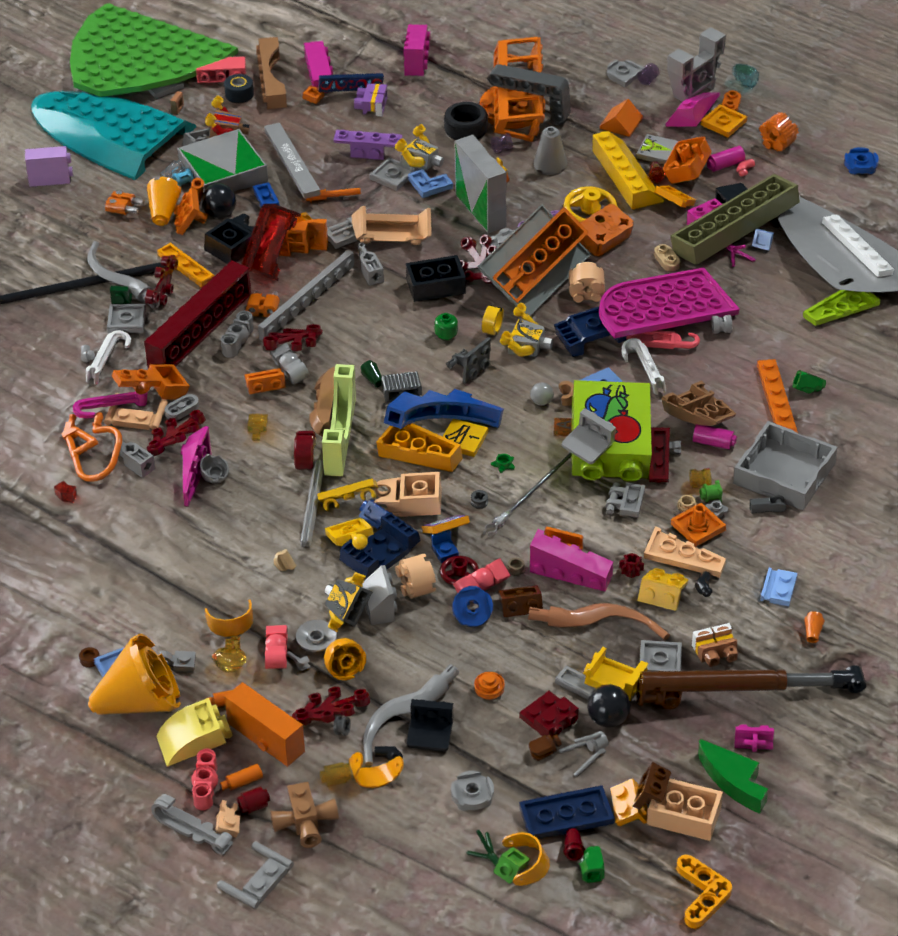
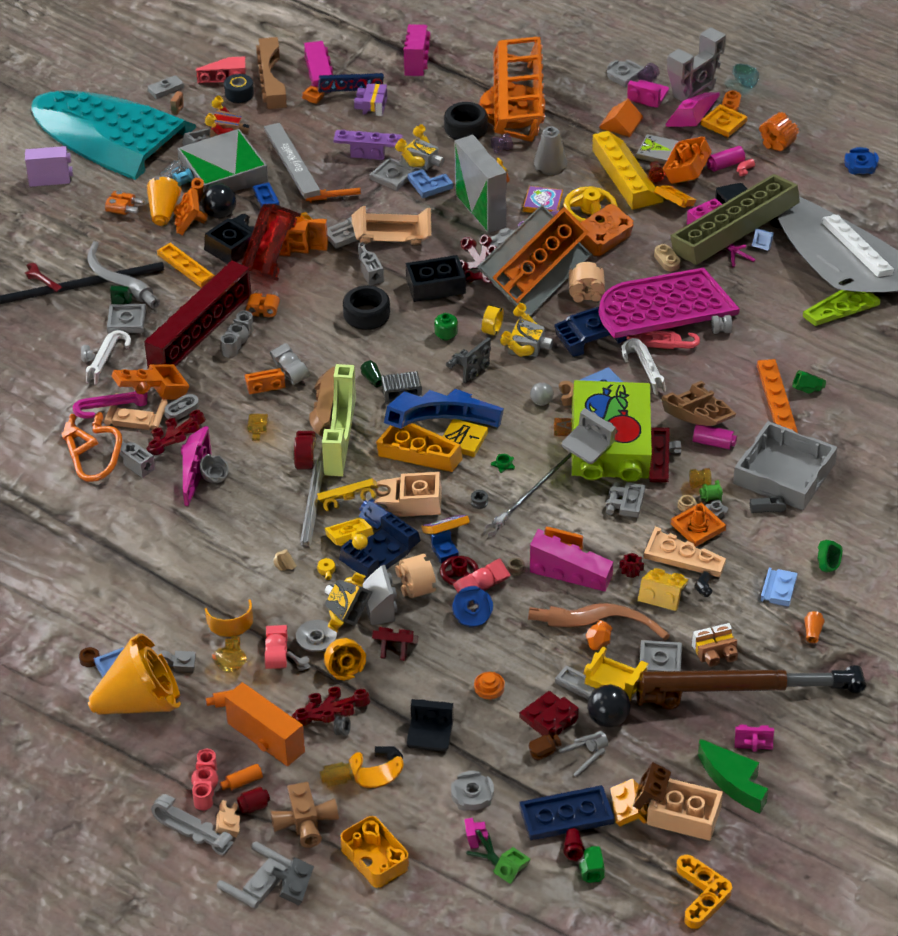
clear red piece [54,481,77,503] -> none
bright green piece [70,3,238,97] -> none
dark red plant [145,255,178,306] -> none
light yellow piece [156,698,233,767] -> none
light grey plate [258,250,354,341] -> none
dark red plant [263,324,323,351] -> none
light grey animal [363,664,459,767] -> none
dark grey beam [488,64,571,125] -> none
reddish brown bracket [498,585,543,617] -> none
light orange piece [502,832,550,886] -> none
none -> dark red piece [25,263,62,292]
none -> dark grey plate [270,857,314,905]
none -> yellow piece [317,558,336,580]
none -> light orange axle [340,816,409,888]
none -> black tyre [343,285,390,330]
none -> dark red plate [372,627,419,661]
none -> dark pink tile [464,818,489,849]
none -> tile [523,186,563,213]
none -> orange rock [586,620,613,650]
none -> dark pink bracket [627,80,669,108]
none -> green rock [817,540,843,573]

